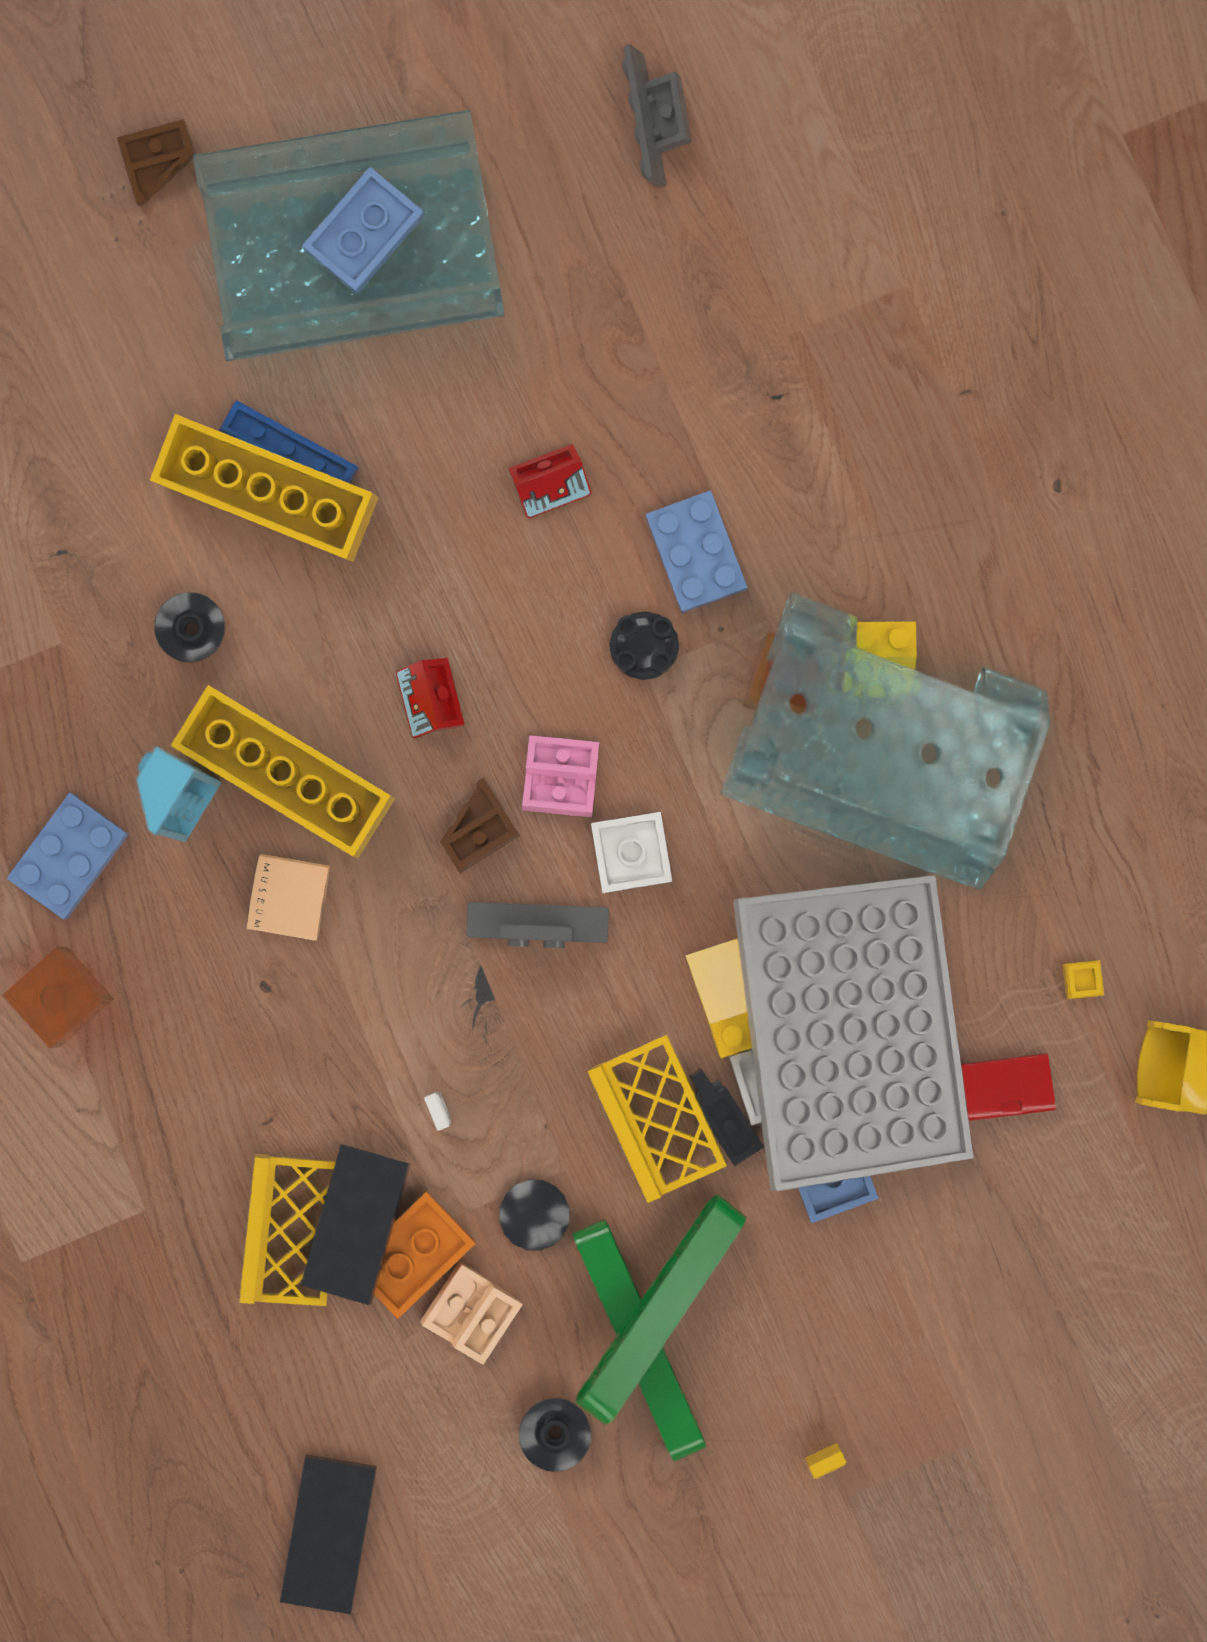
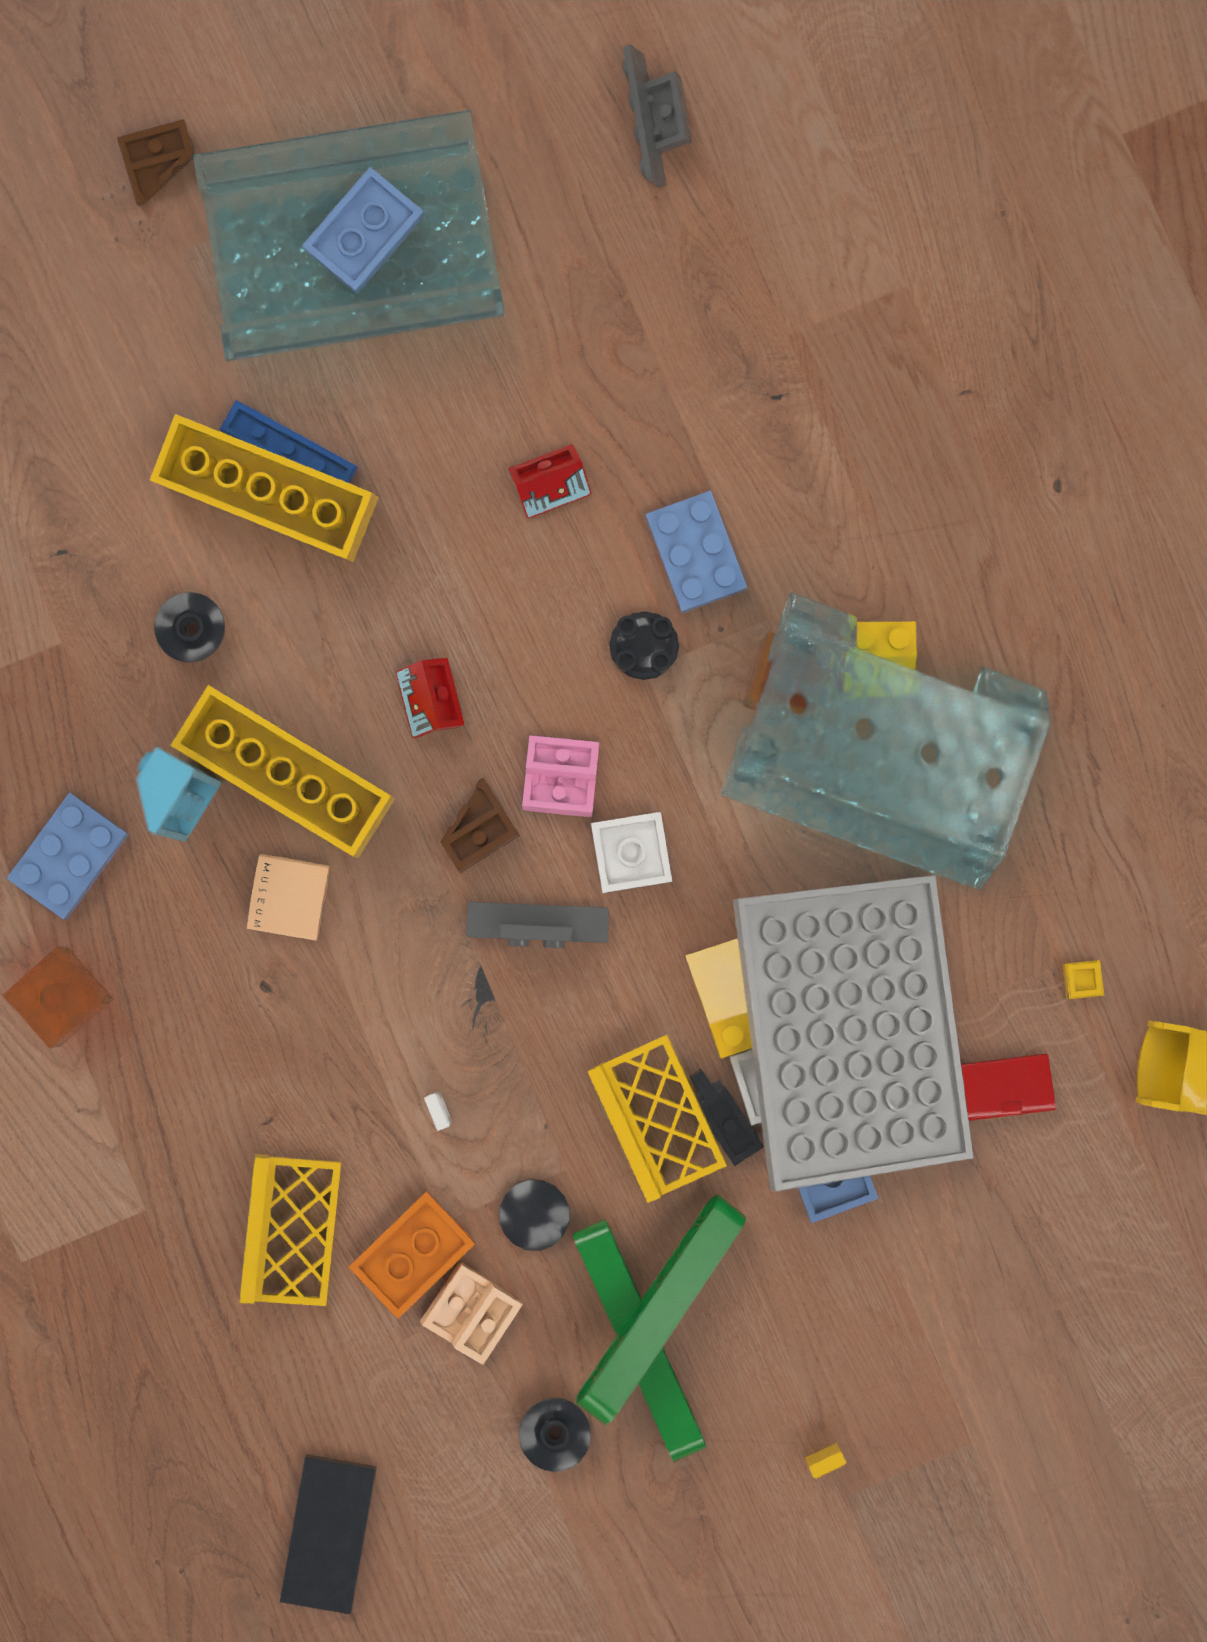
black tile [301,1144,411,1305] -> none

